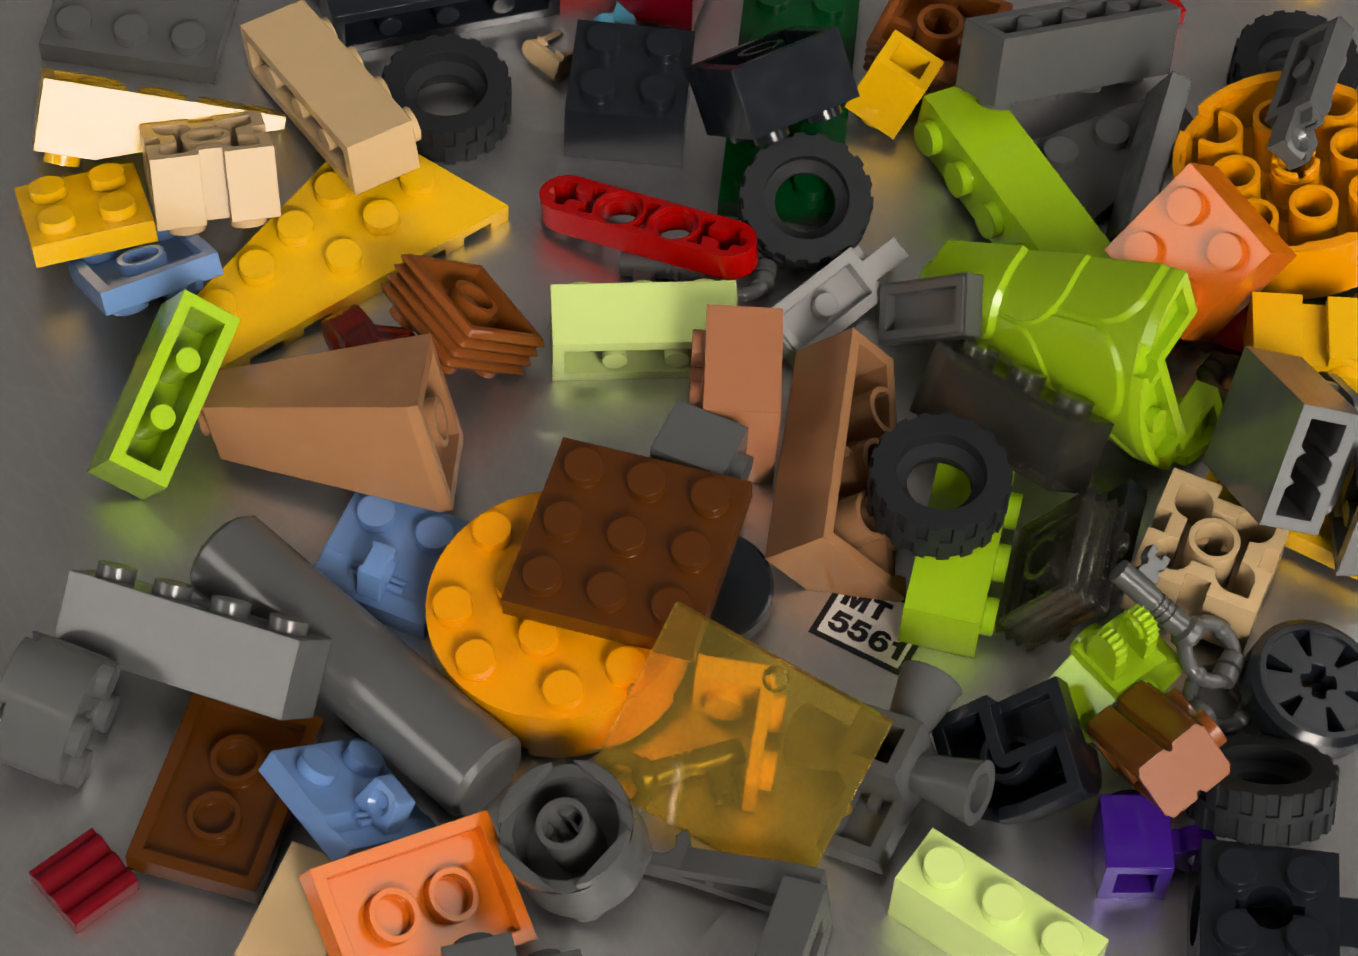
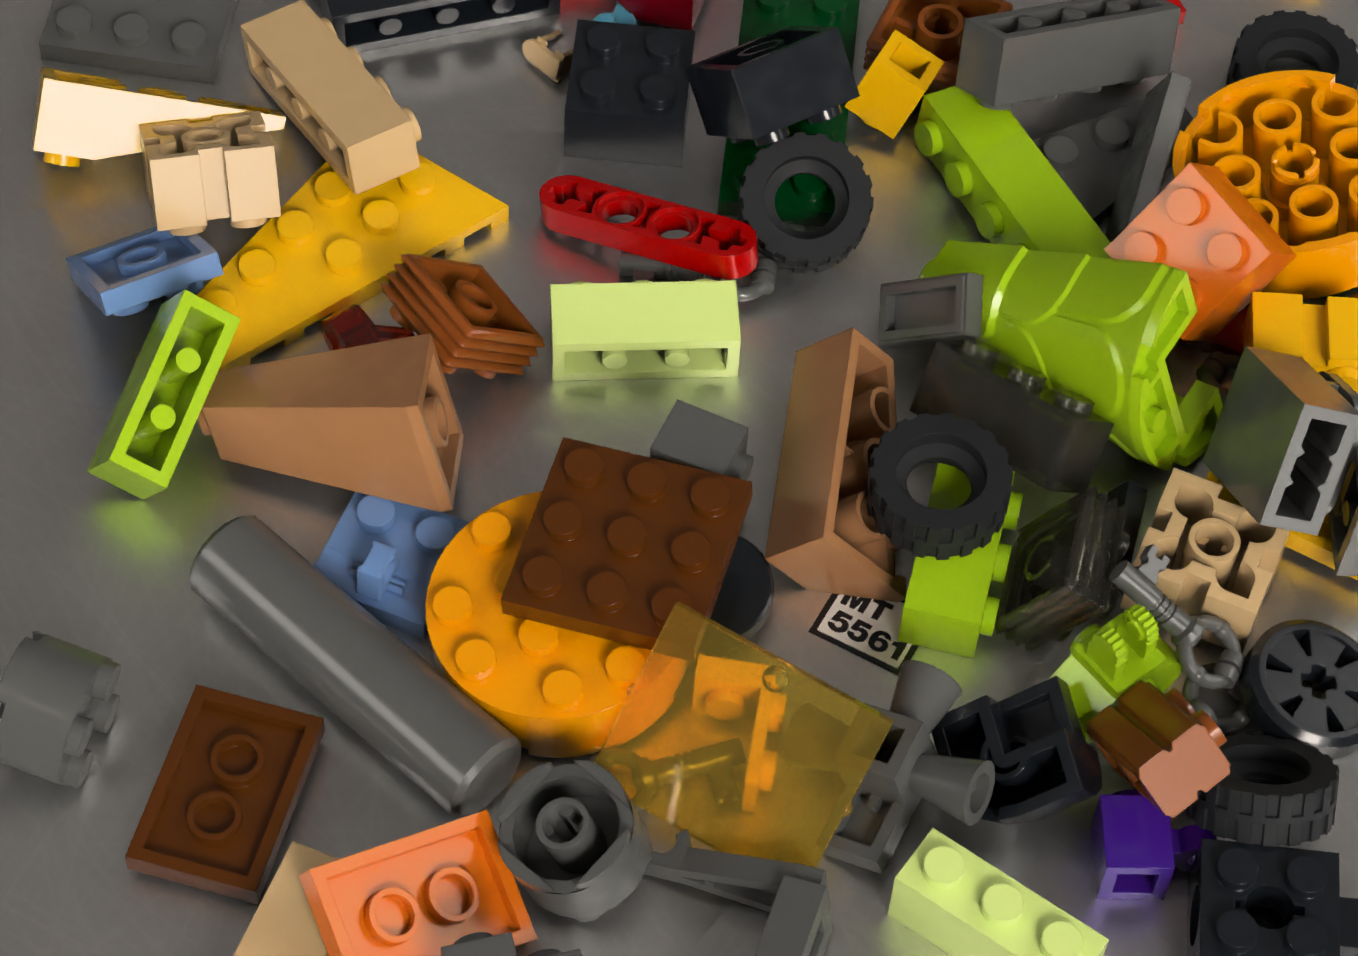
yellow plate [14,162,158,268] -> none
dark red piece [29,828,140,934] -> none
brick [54,560,332,720] -> none
medium blue hinge [258,737,437,861] -> none
black tyre [382,34,512,165] -> none
nougat brick [688,304,783,485] -> none
light grey hinge [772,237,909,369] -> none
dark grey hinge [1265,17,1355,171] -> none

